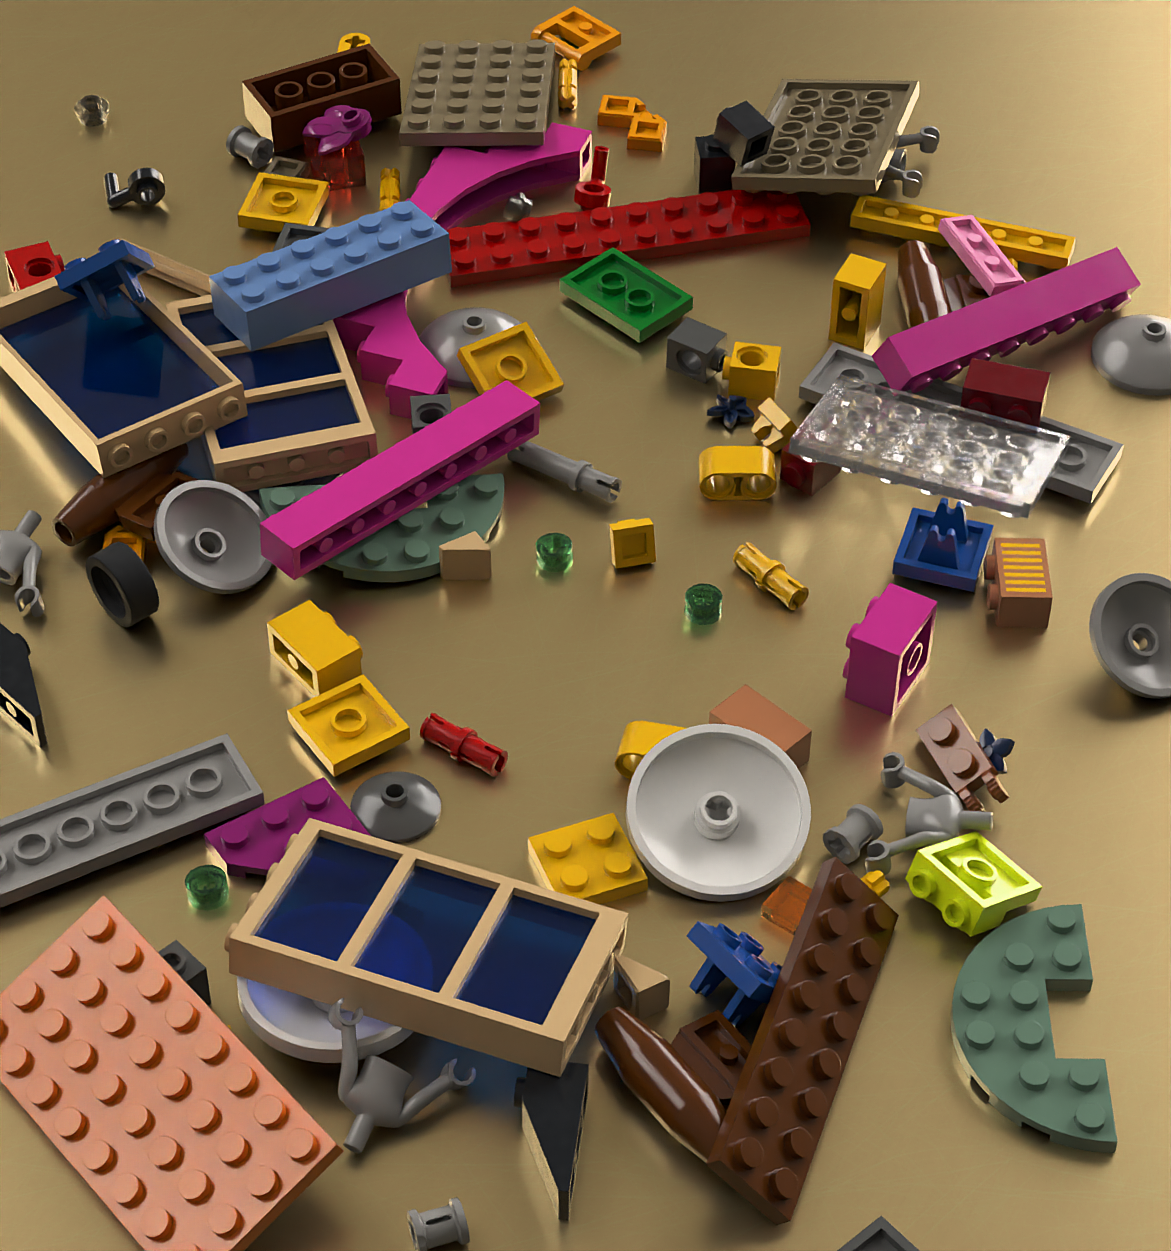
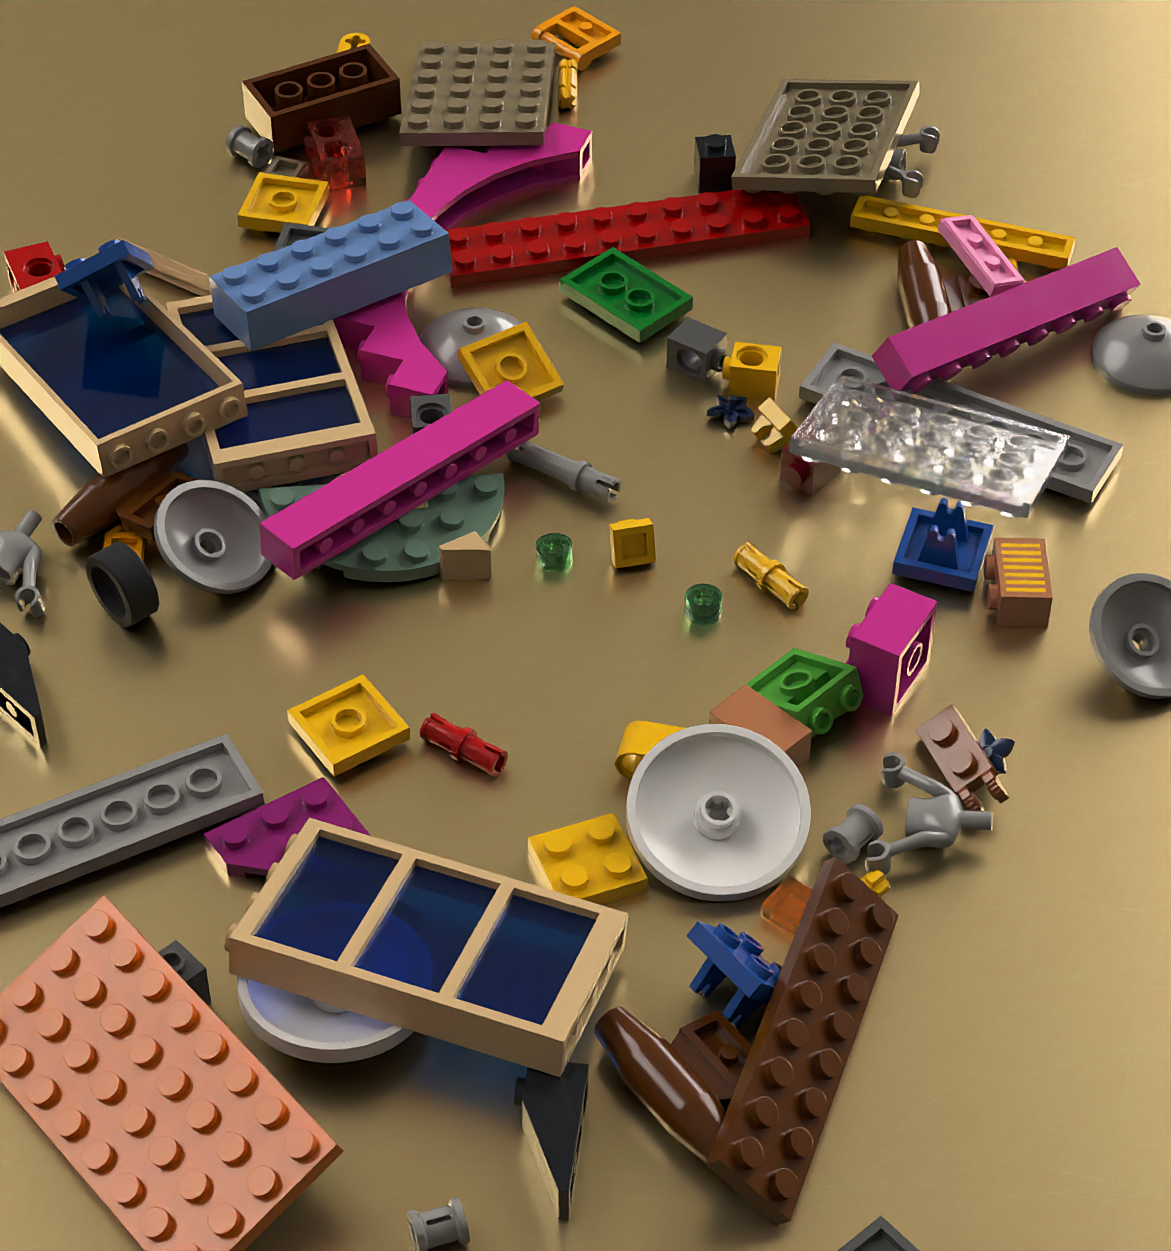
clear smoke plate [74,95,110,127] -> none
black plate [104,168,165,208] -> none
clear green bush [185,865,229,911] -> none
yellow brick [267,600,363,697] -> none
magenta plate [302,105,372,156] -> none
light grey piece [328,998,476,1153] -> none
dark grey dish [350,771,441,843] -> none
yellow axle [379,167,400,211] -> none
clear smoke plate [503,191,533,223] -> none
red plate [574,146,612,211] -> none
light orange tile [597,95,667,152] -> none
tan slope [614,955,670,1020] -> none
yellow beam [698,446,777,500] -> none
black brick [713,100,775,166] -> none
yellow brick [828,253,887,350] -> none
neon yellow plate [905,831,1042,937] -> none
sand green plate [950,904,1118,1153] -> none
dark red brick [959,358,1051,433] -> none
none -> bright green plate [746,648,864,738]

